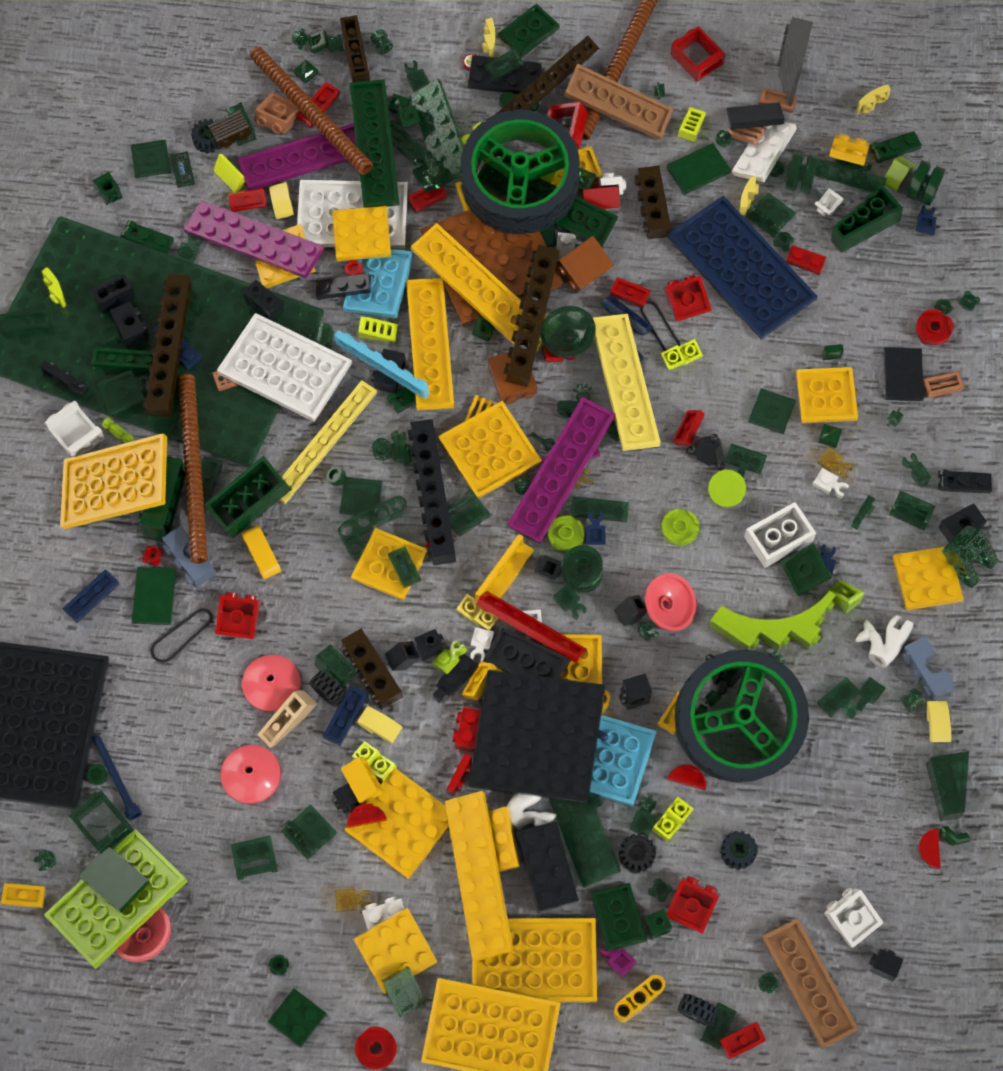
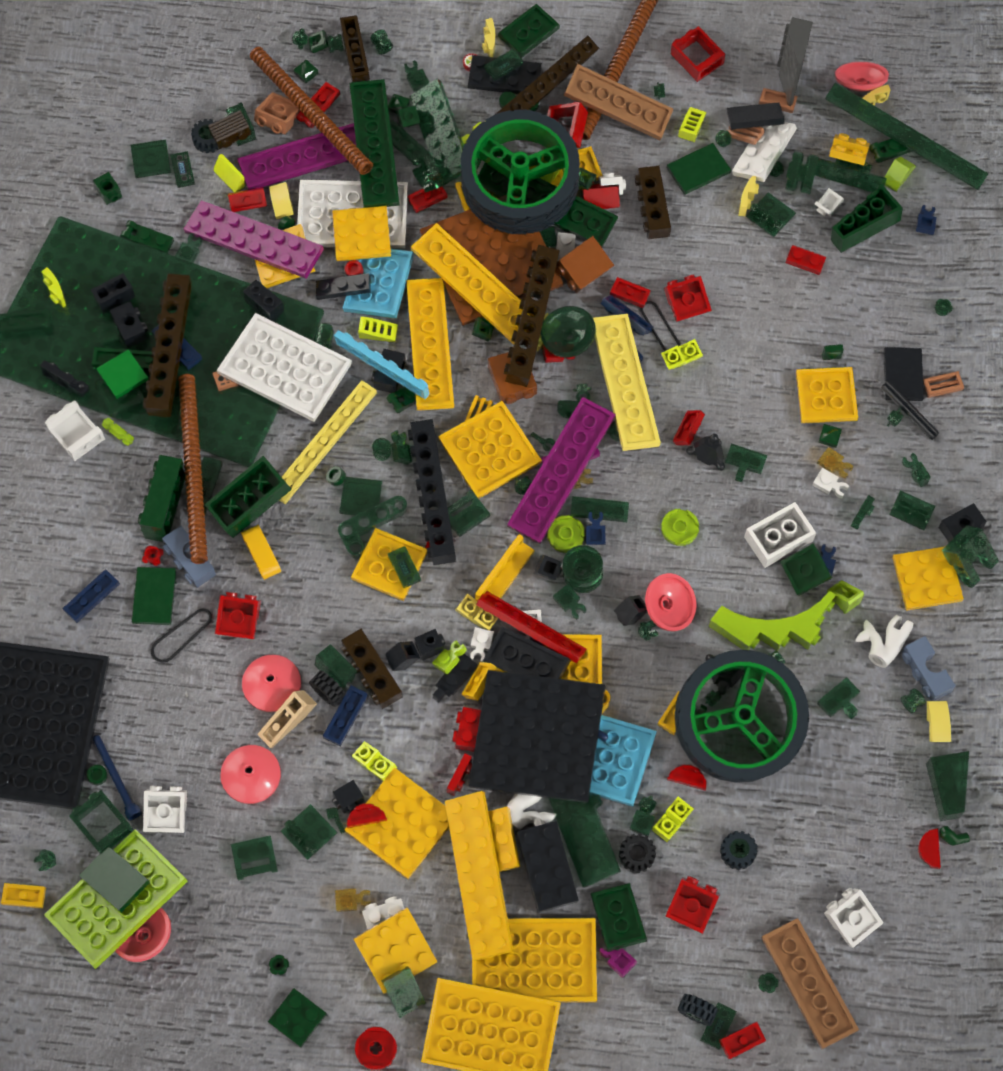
yellow plate [60,434,167,529] -> none
yellow hinge [341,757,385,803] -> none
light yellow slope [356,706,403,744] -> none
yellow beam [613,975,665,1023] -> none
black brick [619,673,652,710] -> none
dark green brick [644,909,673,940] -> none
clear green plate [648,878,672,902] -> none
dark blue plate [667,195,818,339] -> none
lime tile [708,470,746,507] -> none
clear green tile [748,388,796,434] -> none
clear green plate [773,232,794,251] -> none
clear green plate [855,677,886,712] -> none
black brick [869,948,904,982] -> none
dark green wheel [906,160,946,206] -> none
red plate [915,309,953,345] -> none
black plate [938,469,992,494] -> none
clear green plate [958,291,980,311] -> none
none -> green tile [96,349,149,399]
none -> white plate [143,786,187,833]
none -> dark green tile [278,216,295,230]
none -> clear green hand [326,807,346,834]
none -> clear green plate [825,83,988,190]
none -> coral dish [835,62,889,92]
none -> black axle [881,381,939,440]

